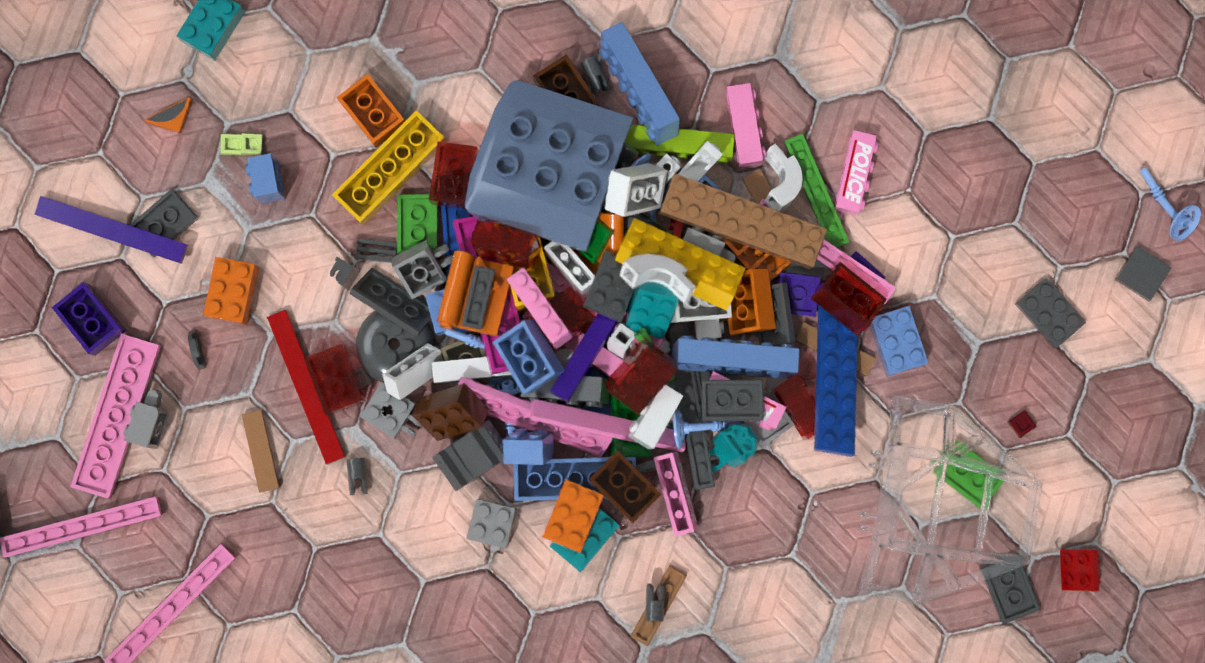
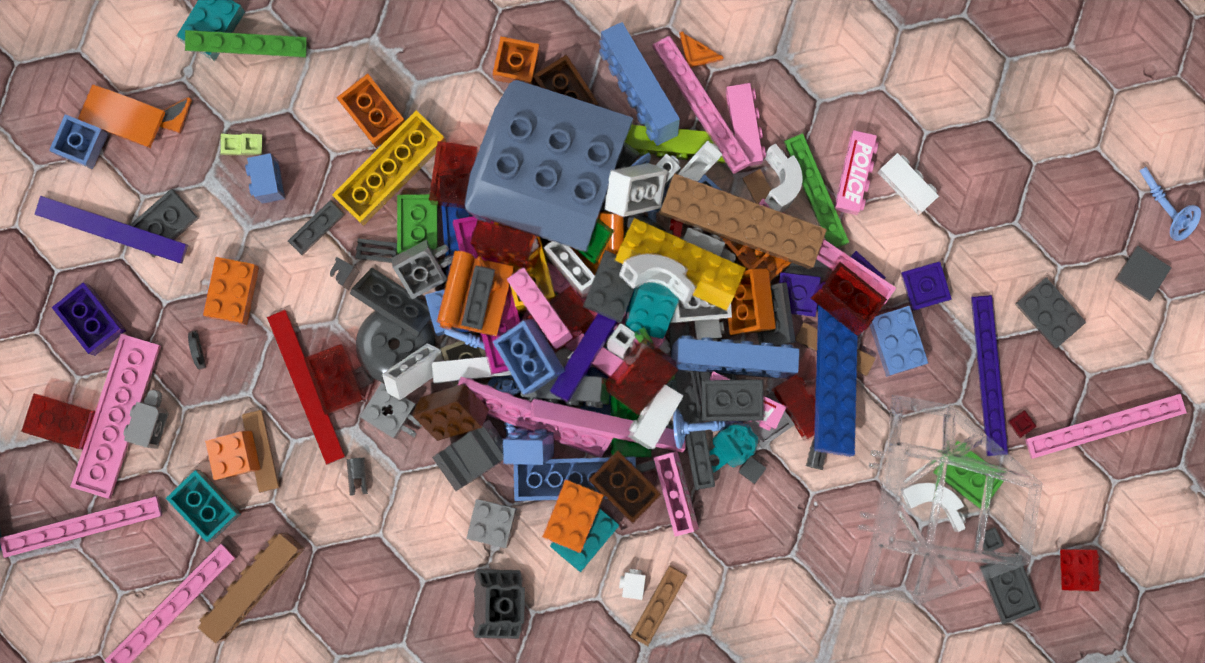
dark grey hinge [580,56,610,94] -> none
dark grey hinge [645,584,665,621] -> none
none -> clear red brick [21,393,95,450]
none -> medium blue brick [49,114,108,170]
none -> orange slope [78,84,166,148]
none -> teal brick [165,470,241,542]
none -> bright green plate [185,30,306,58]
none -> medium nougat brick [197,533,305,644]
none -> orange brick [205,431,261,480]
none -> dark grey tile [288,200,345,256]
none -> dark grey slope [473,569,525,639]
none -> orange brick [492,36,540,85]
none -> white brick [619,569,646,600]
none -> bright pink tile [653,36,751,174]
none -> orange tile [679,32,723,68]
none -> dark grey tile [738,457,766,484]
none -> dark grey hinge [806,435,827,470]
none -> white brick [877,153,939,215]
none -> white arch [900,483,966,532]
none -> dark purple plate [901,261,952,311]
none -> dark purple tile [971,295,1008,456]
none -> dark grey tile [976,527,1004,554]
none -> bright pink plate [1025,394,1187,459]

